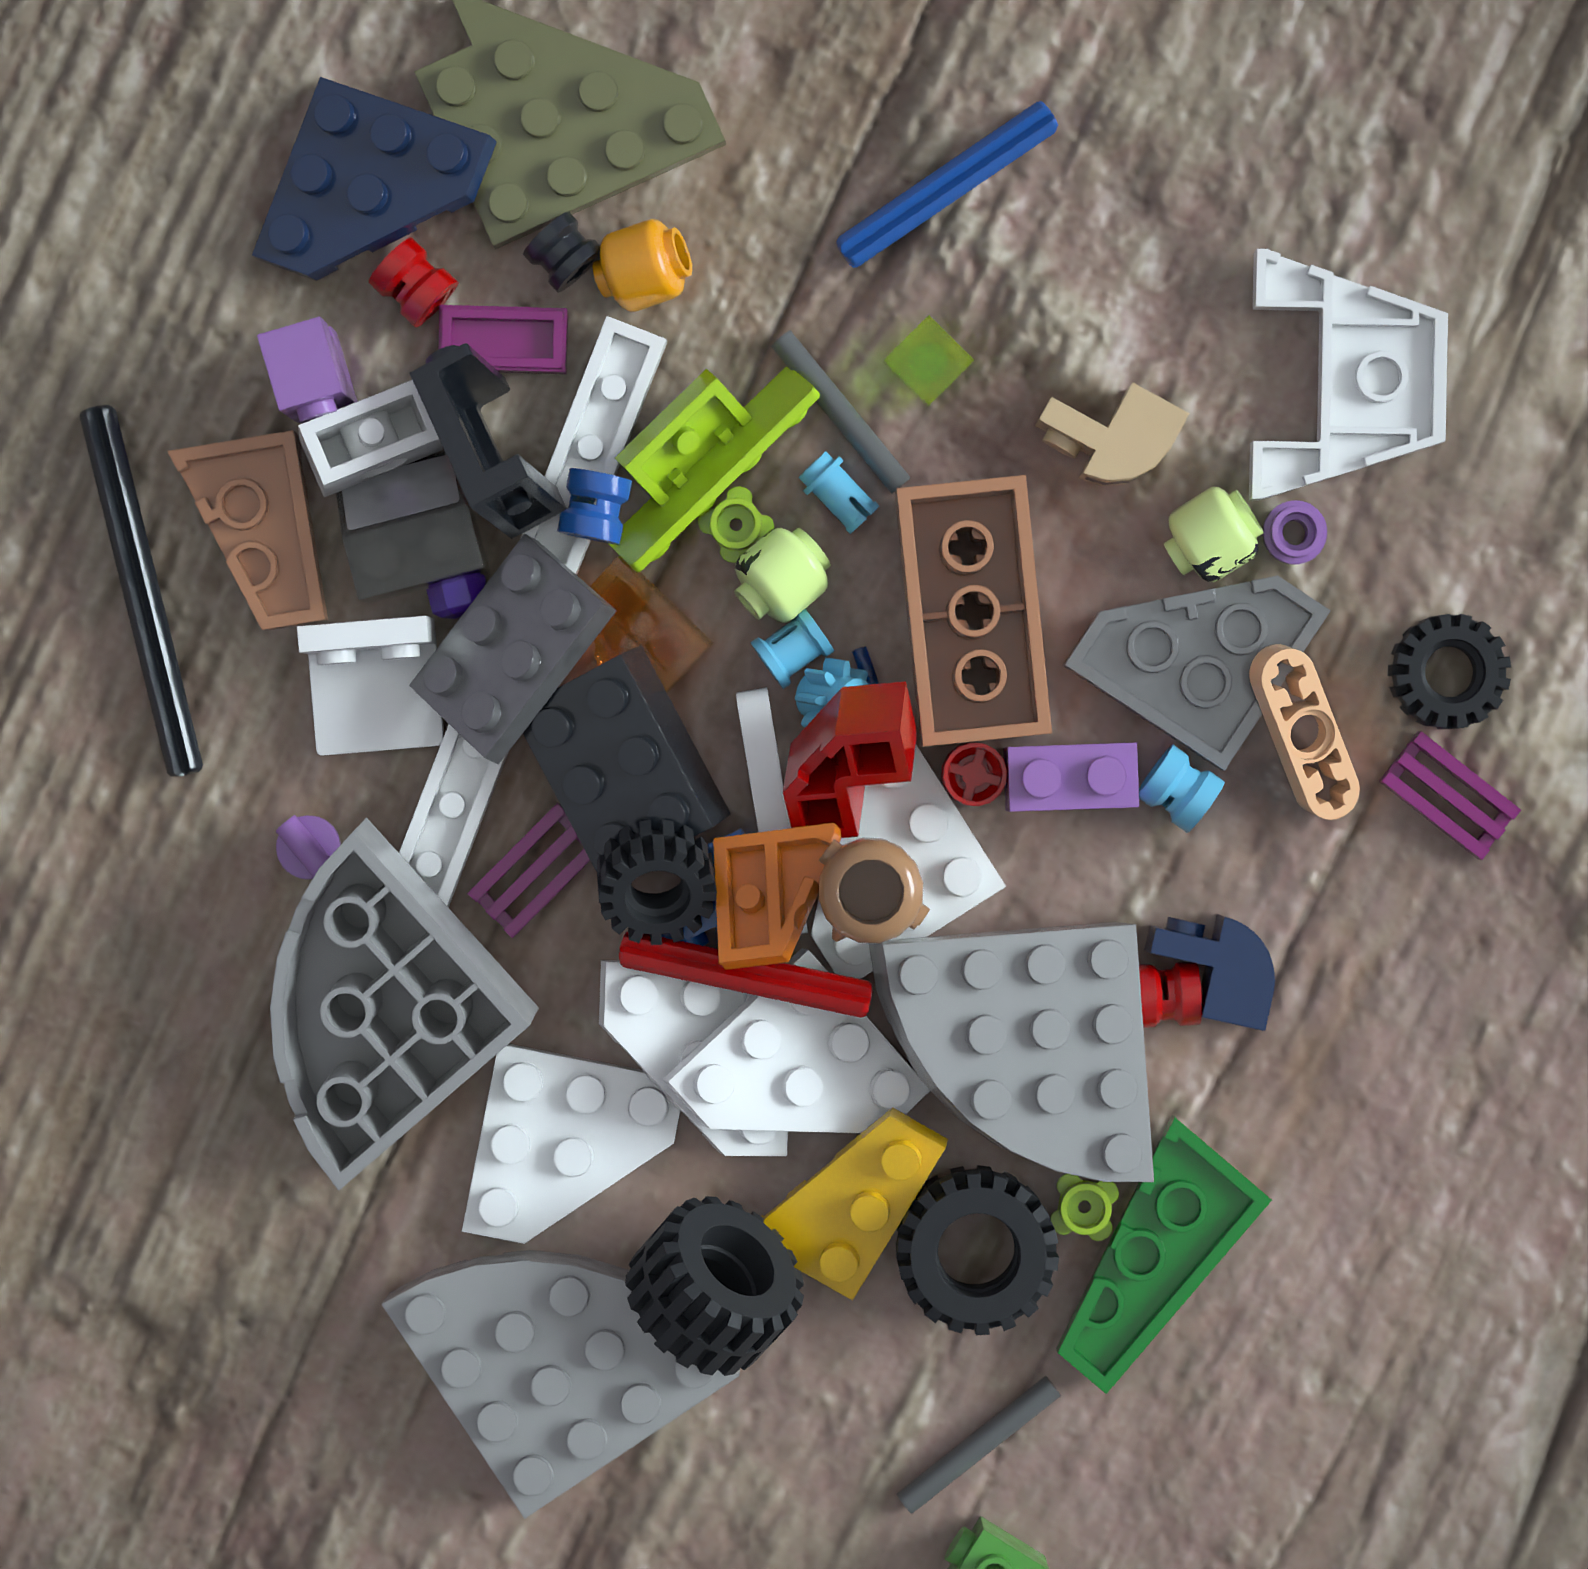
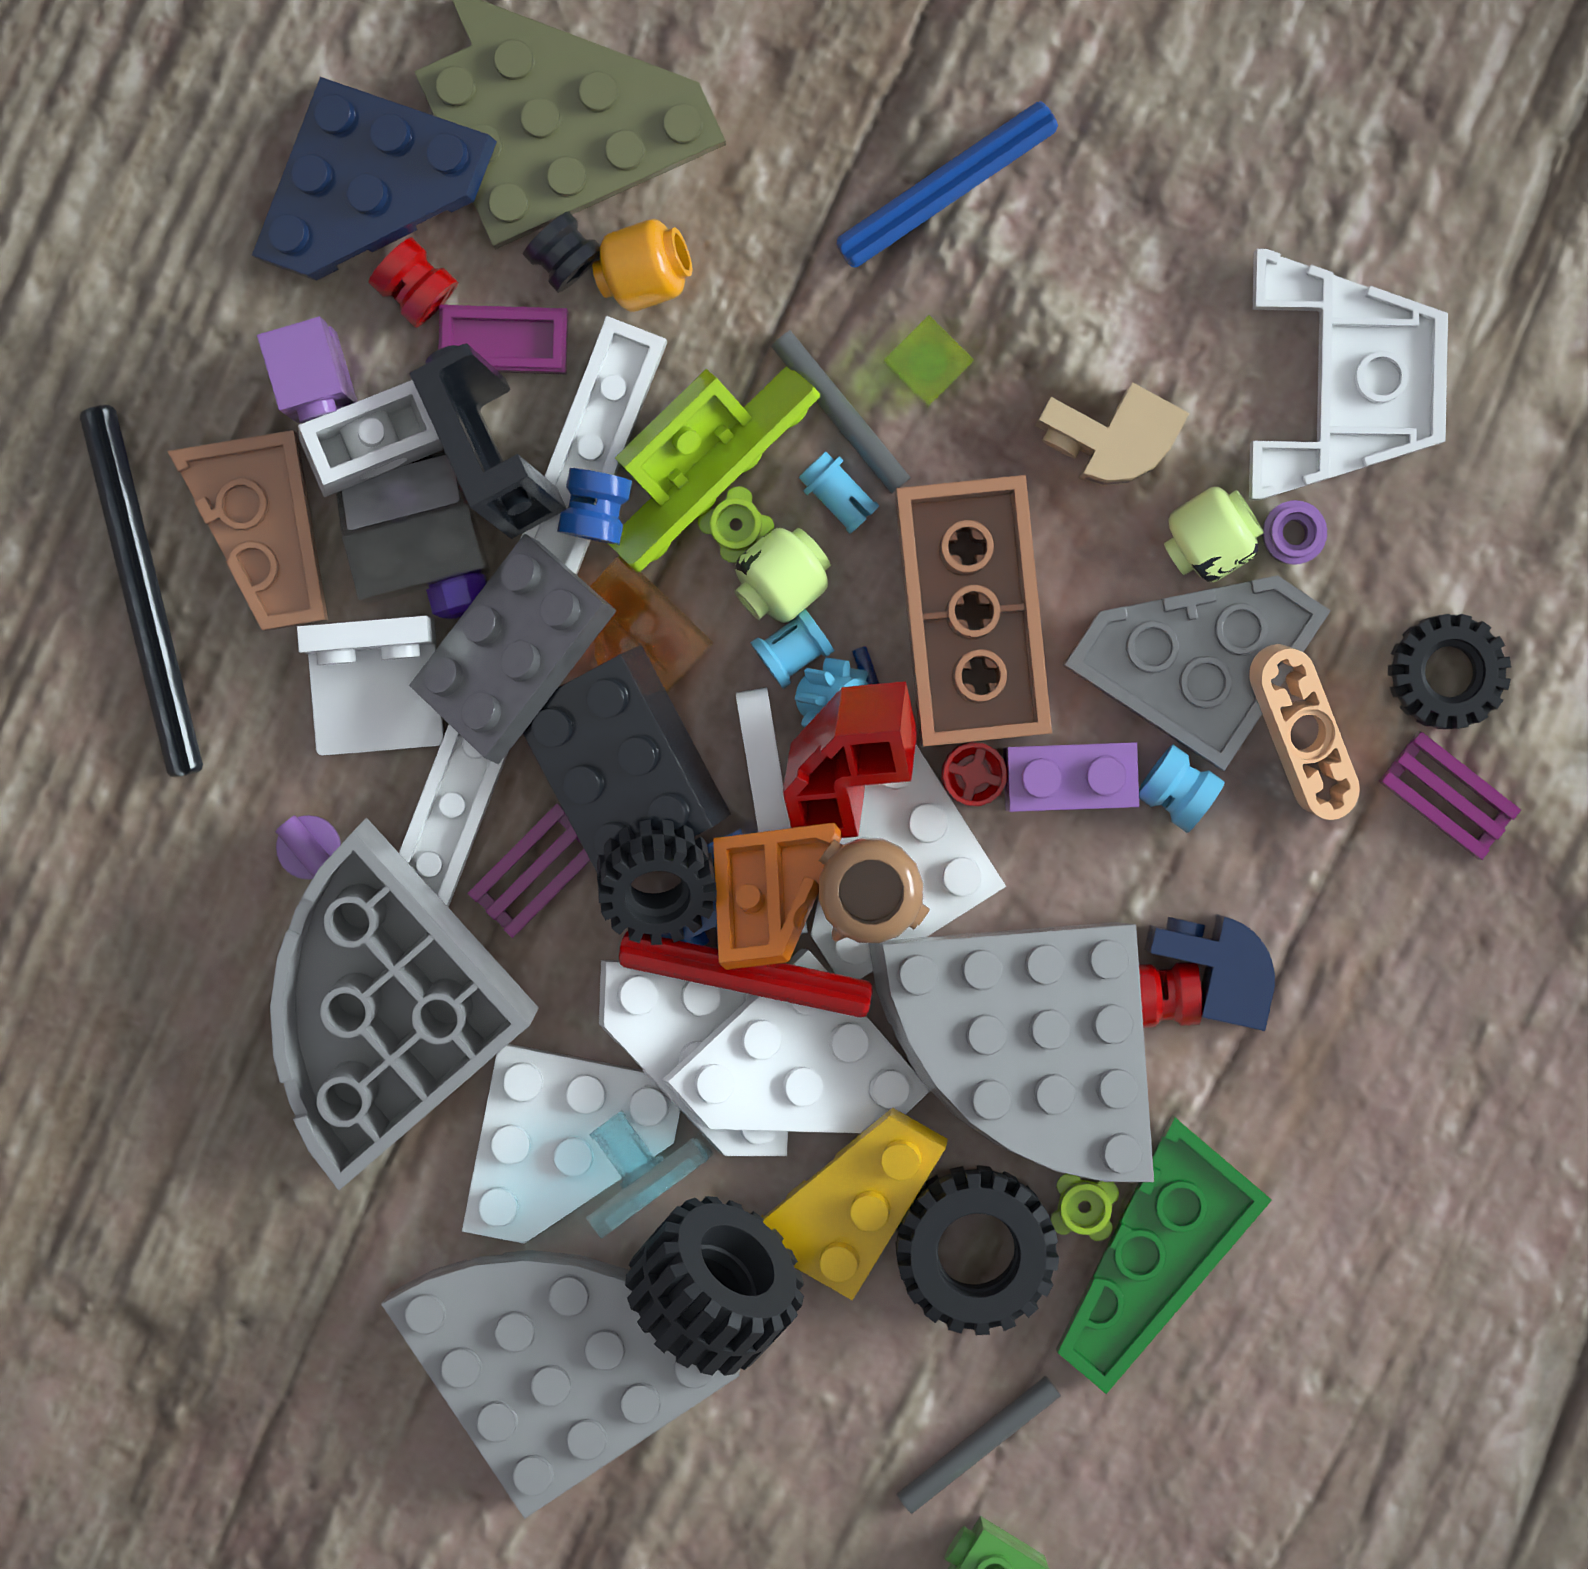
none -> clear light blue tile [586,1111,714,1238]

